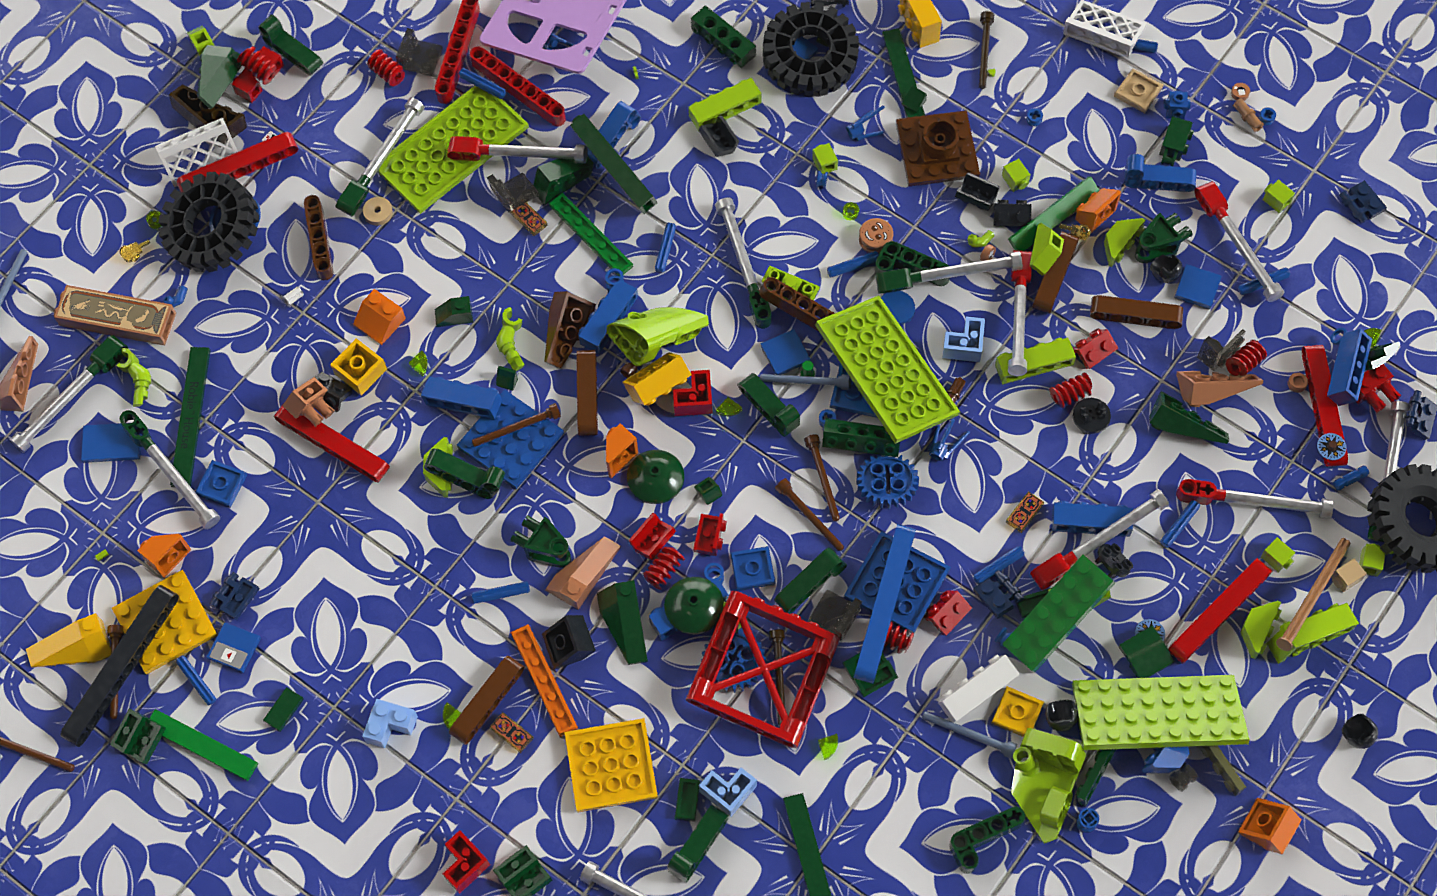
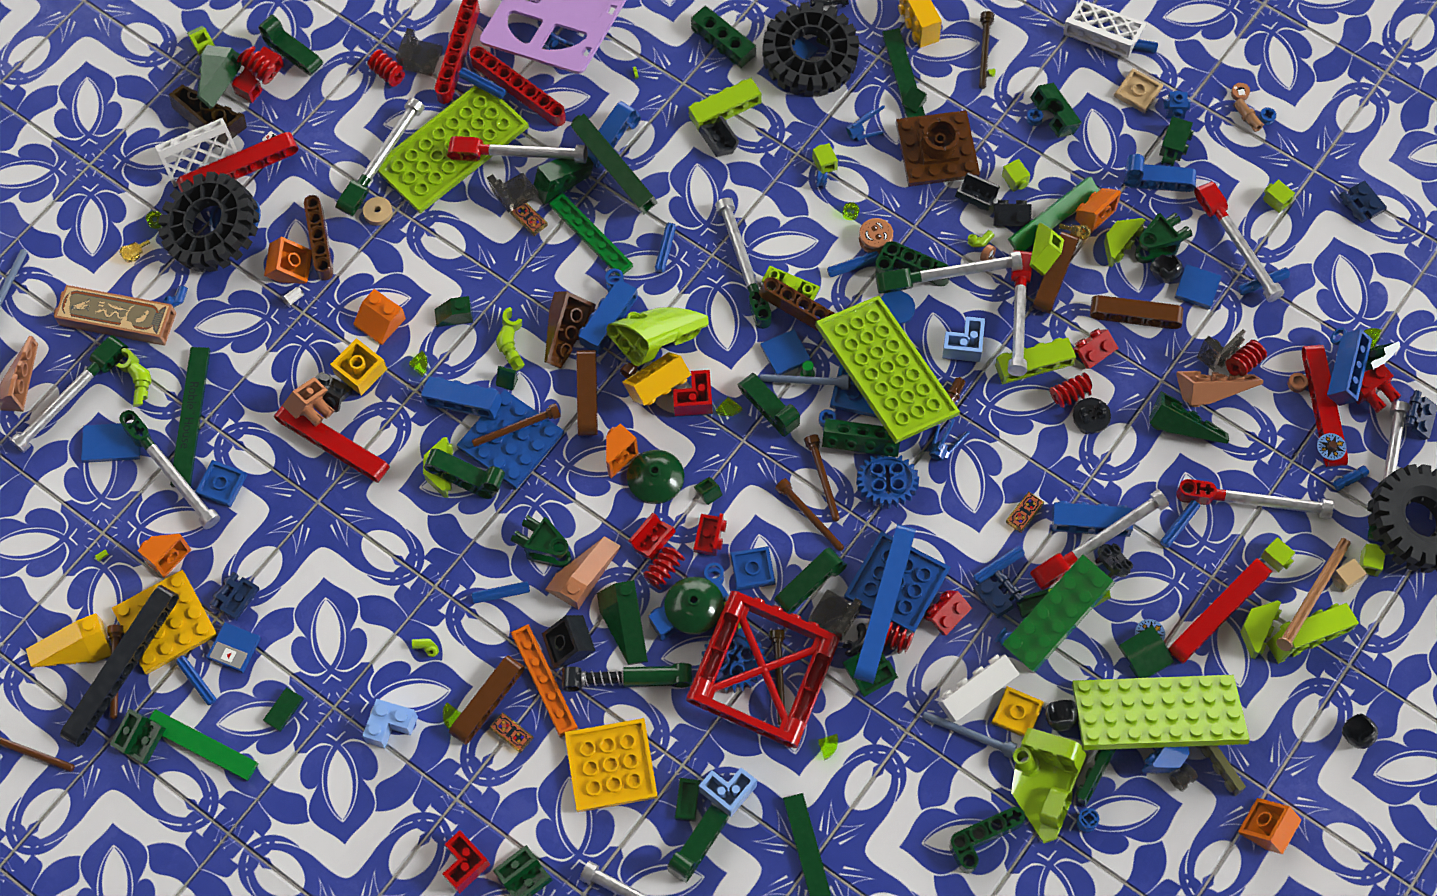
none -> orange slope [264,237,312,284]
none -> lime arm [412,639,439,657]
none -> piece [562,663,692,692]
none -> black piece [842,623,867,656]
none -> dark green arch [1030,83,1082,138]

